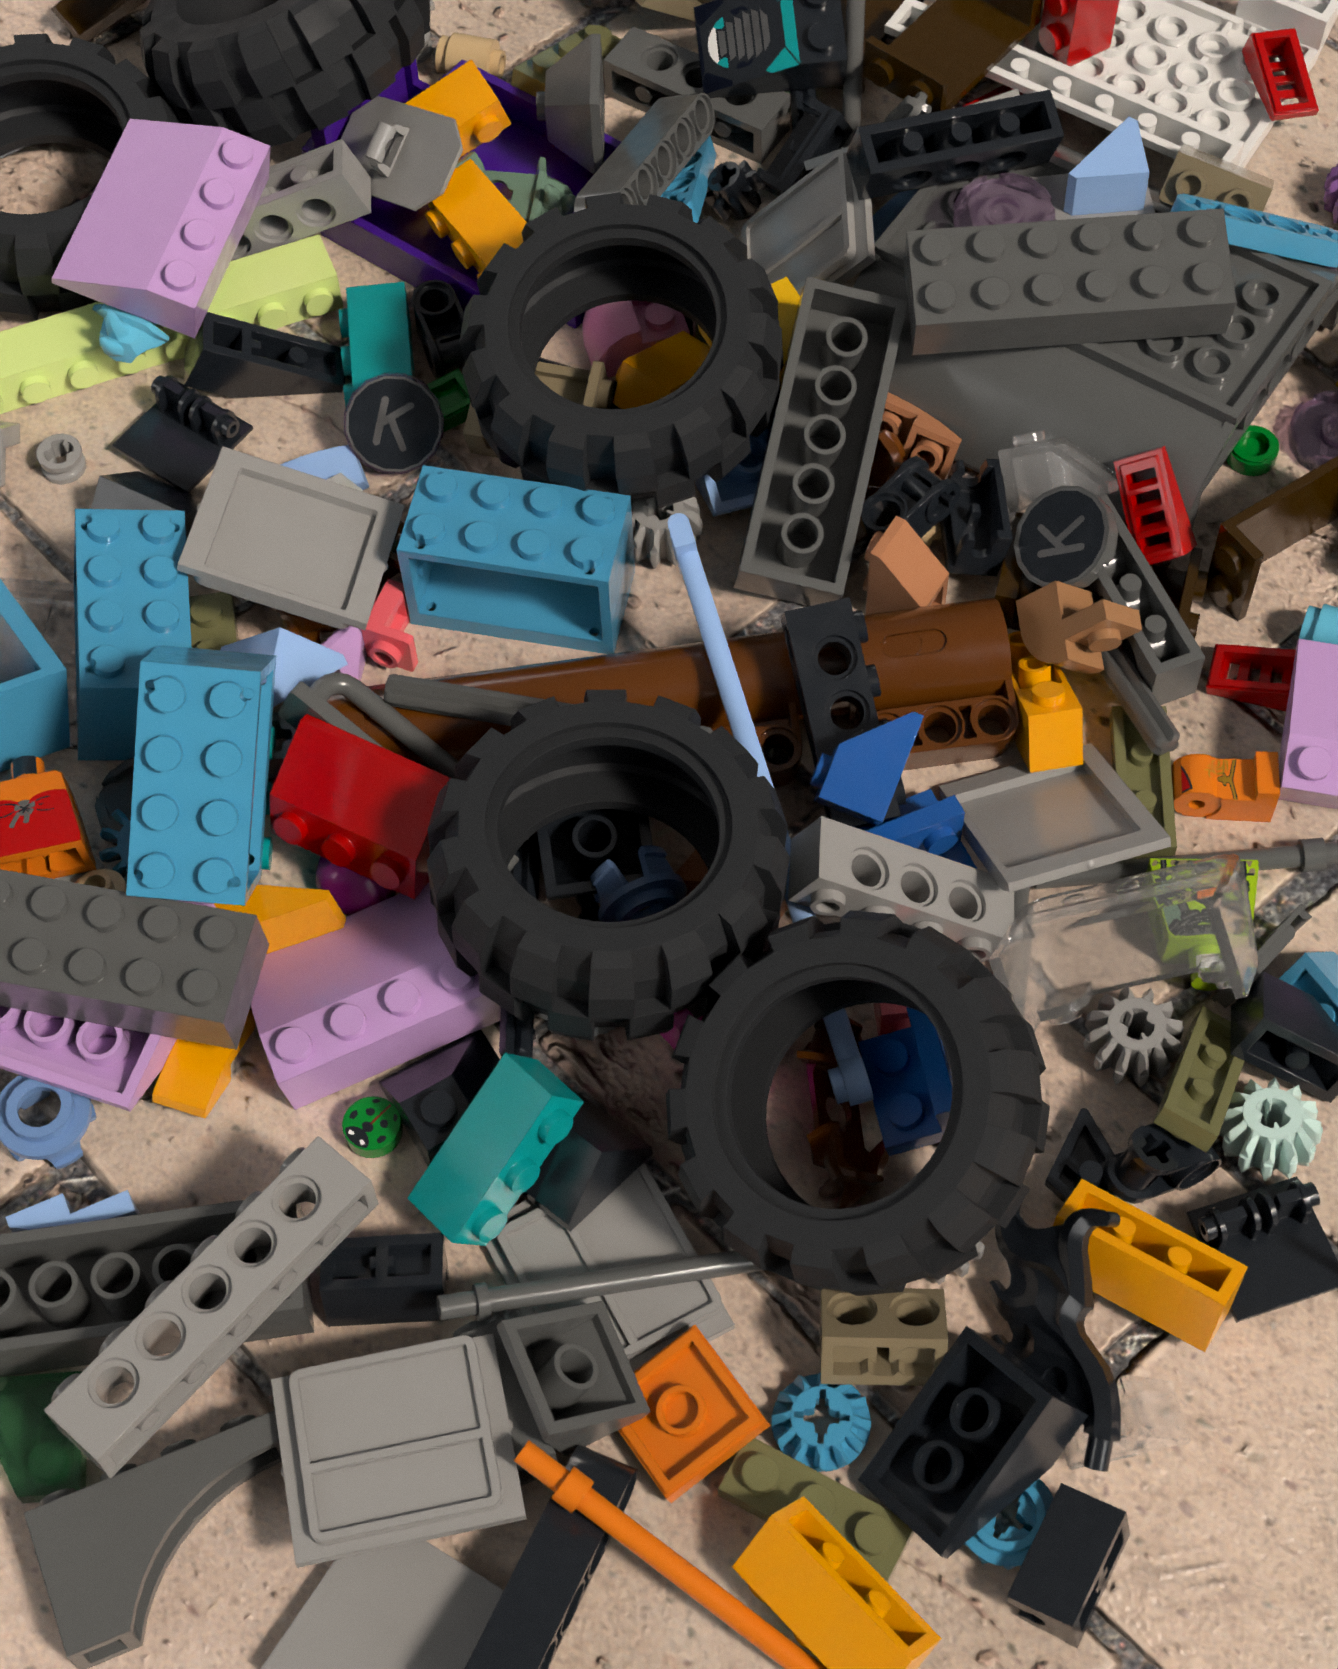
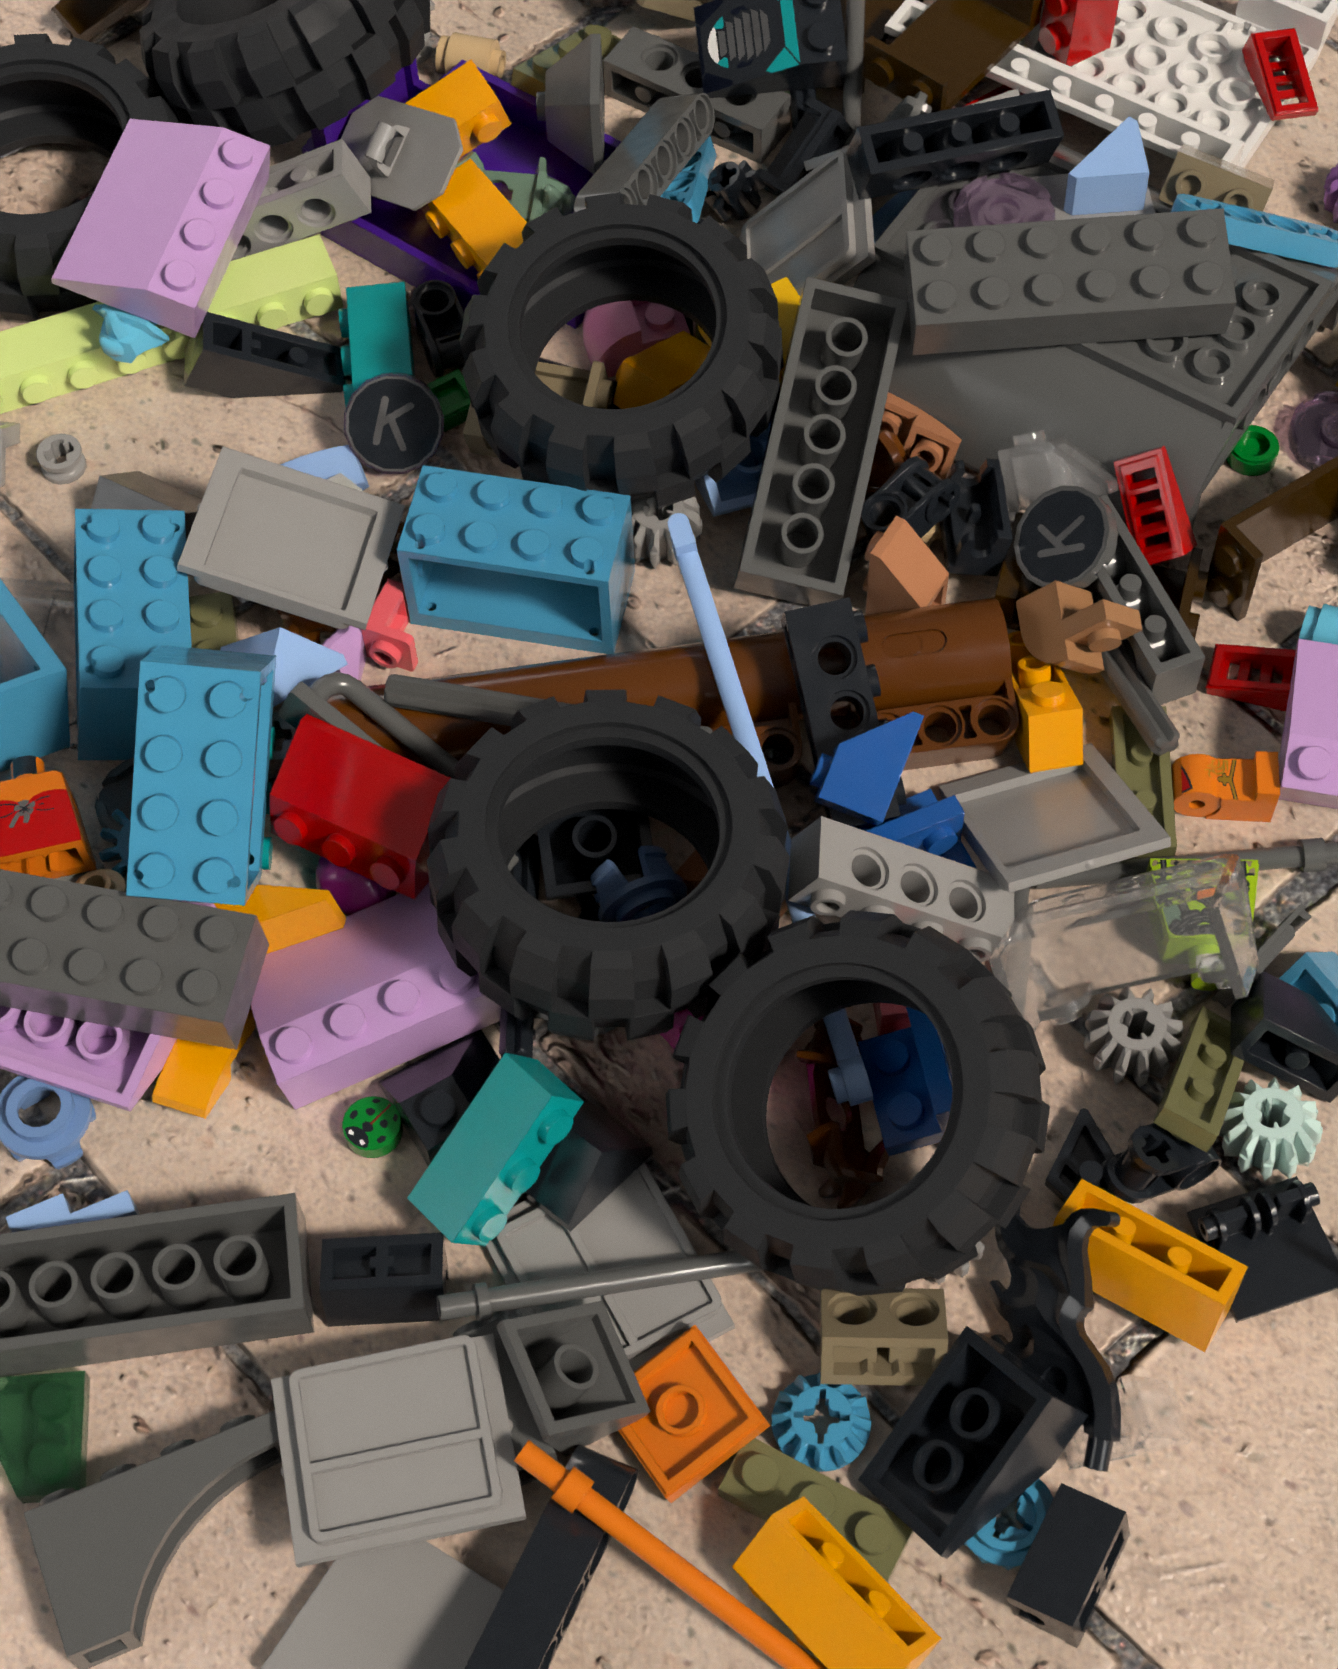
light grey brick [44,1136,379,1479] -> none
black hinge [112,375,253,493] -> none

